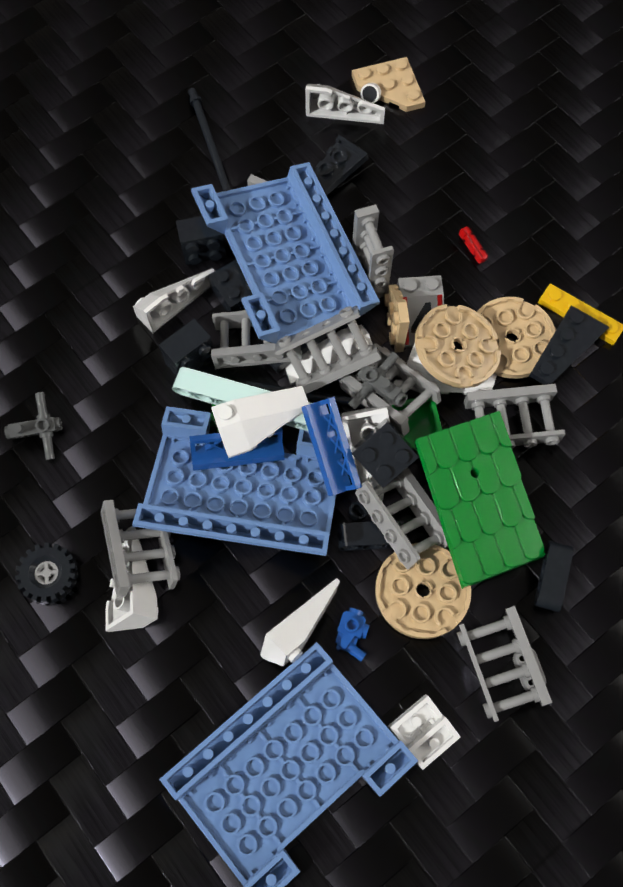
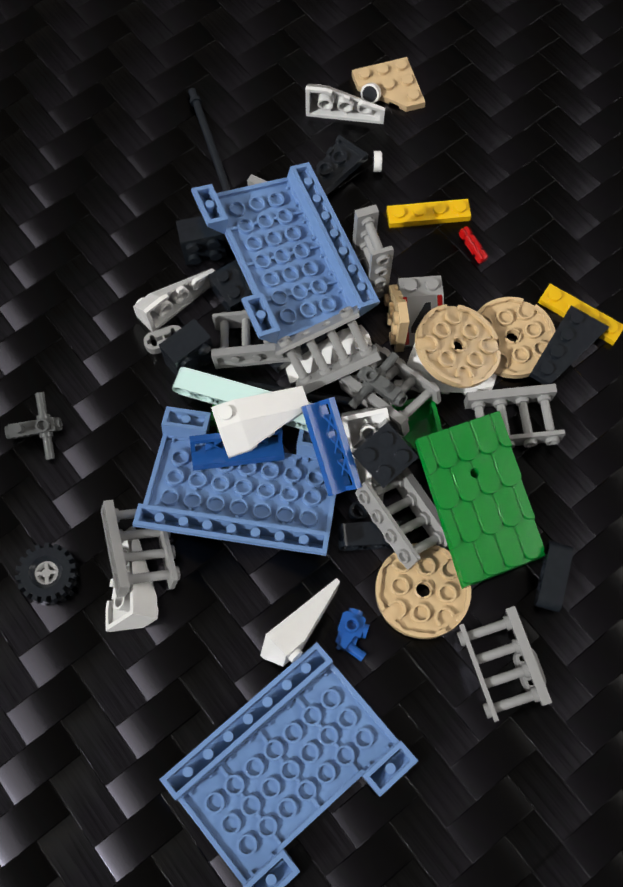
white slope [388,694,460,770] -> none
none -> light grey beam [144,325,181,354]
none -> white tile [373,151,382,172]
none -> yellow plate [386,199,471,228]

